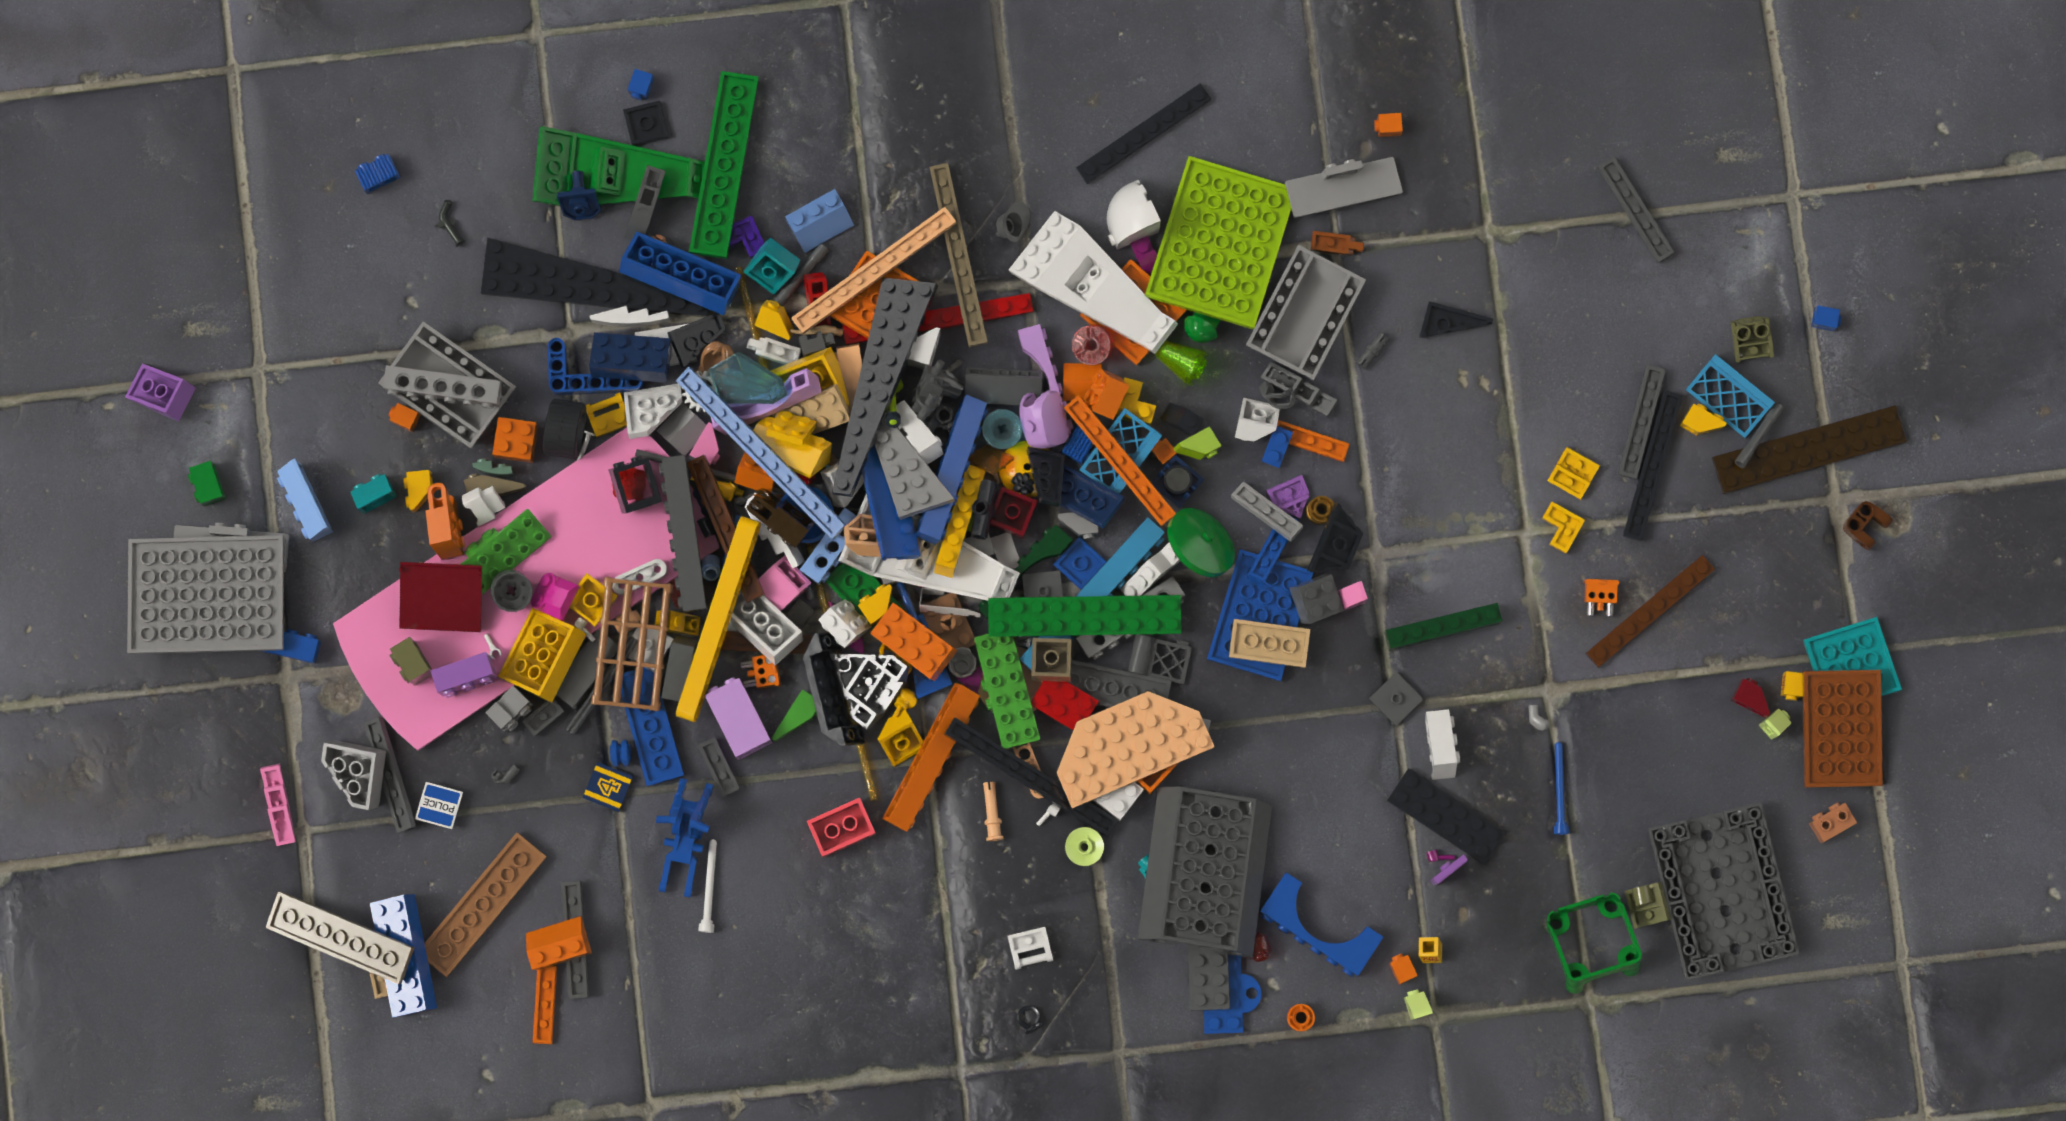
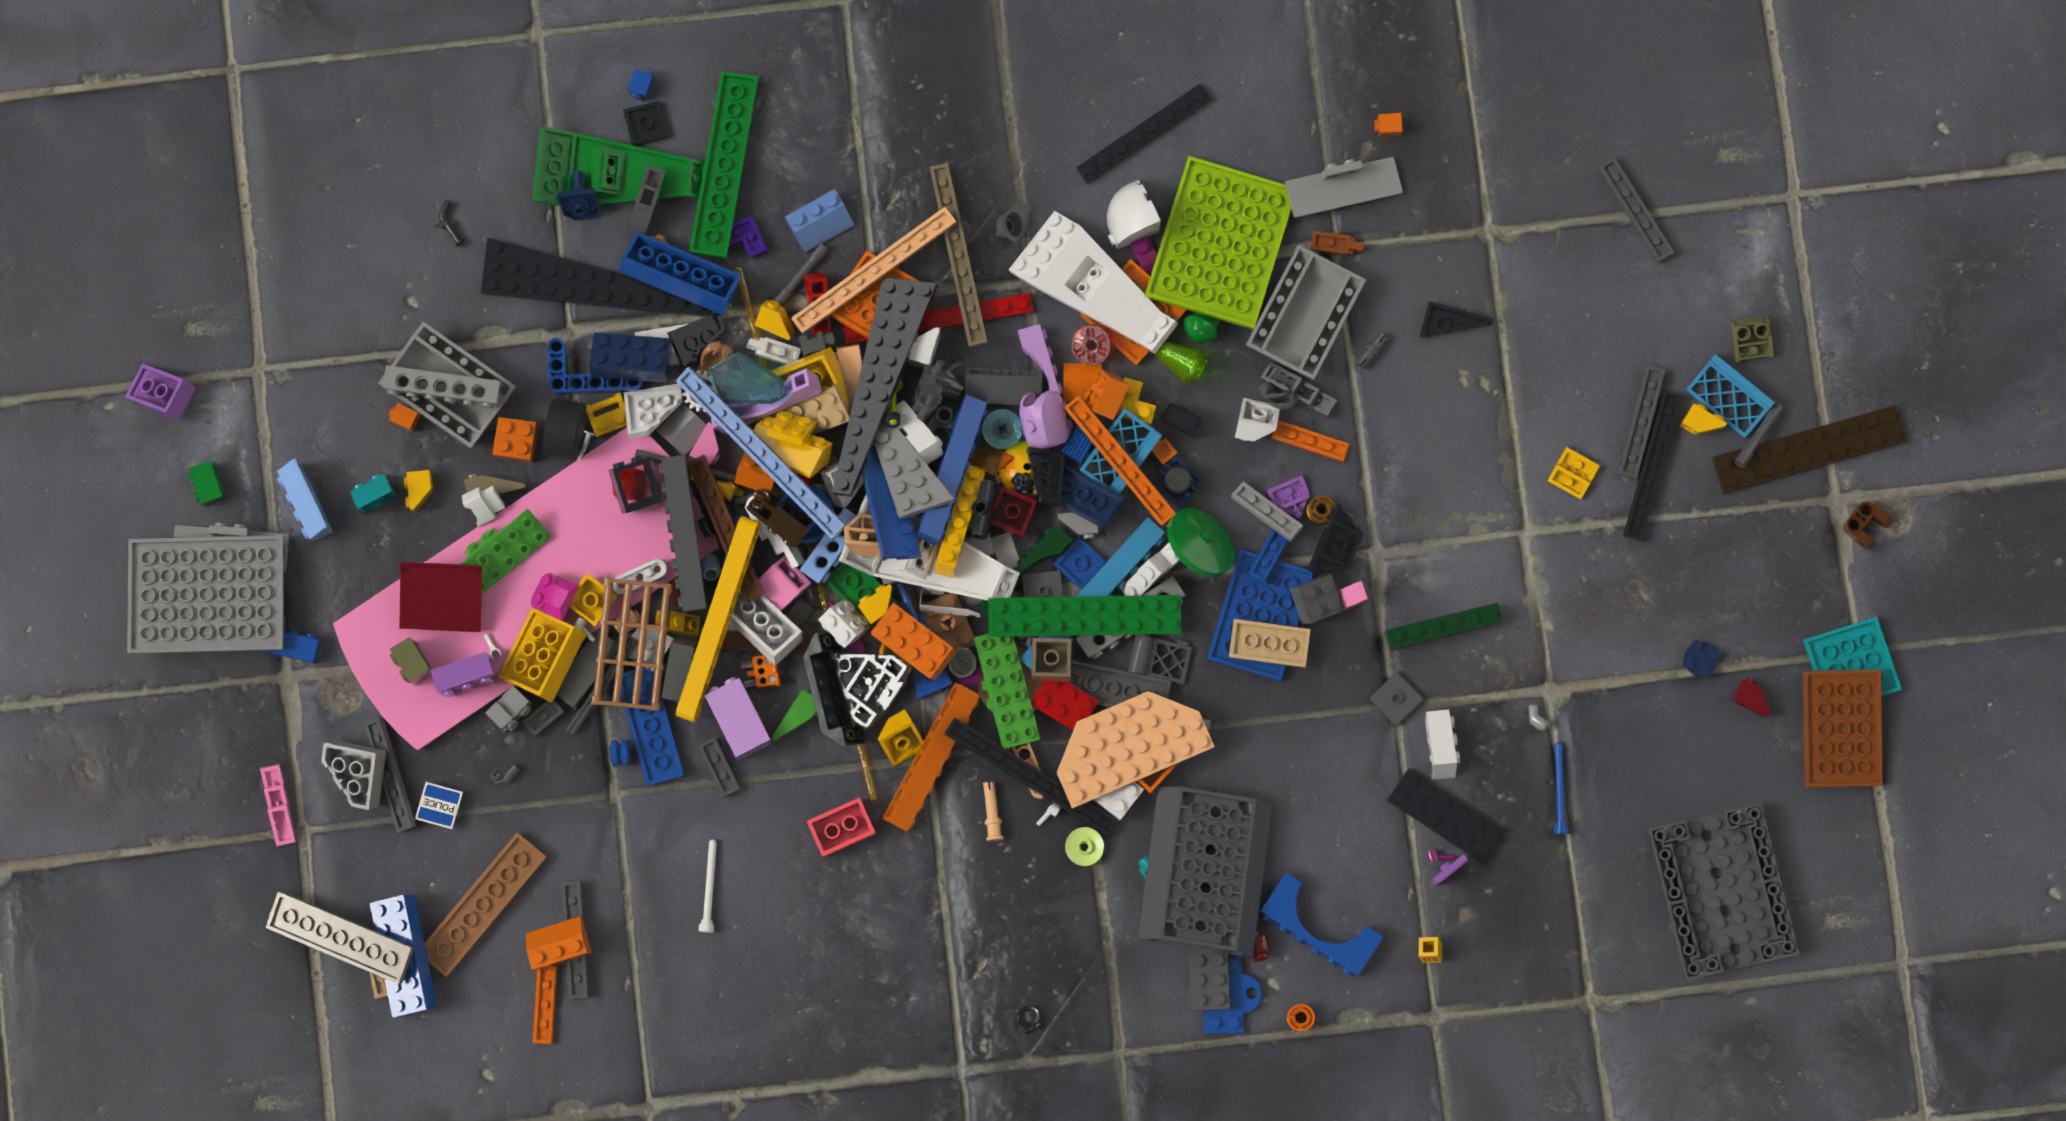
blue brick [355,154,401,194] -> none
orange brick [425,483,465,560] -> none
sand green slope [472,459,514,477] -> none
dark grey wheel [490,570,532,612] -> none
dark blue tile [583,762,633,812] -> none
white slope [590,306,670,327] -> none
blue piece [656,778,714,898] -> none
teal slope [743,238,800,295] -> none
tan animal [790,325,843,337] -> none
yellow piece [893,688,918,718] -> none
white plate [1008,927,1053,970] -> none
lime slope [1173,426,1221,460] -> none
blue plate [1262,426,1293,468] -> none
orange brick [1389,953,1418,984] -> none
yellowish green slope [1404,989,1433,1020] -> none
yellow plate [1542,501,1585,554] -> none
green piece [1546,893,1642,994] -> none
orange piece [1583,579,1620,617] -> none
reddish brown plate [1585,555,1715,668] -> none
olive plate [1625,882,1671,929] -> none
yellowish green slope [1759,709,1791,740] -> none
yellow brick [1780,671,1803,701] -> none
nougat brick [1809,802,1857,843] -> none
blue brick [1811,305,1842,331] -> none
none -> dark blue piece [1682,640,1720,678]

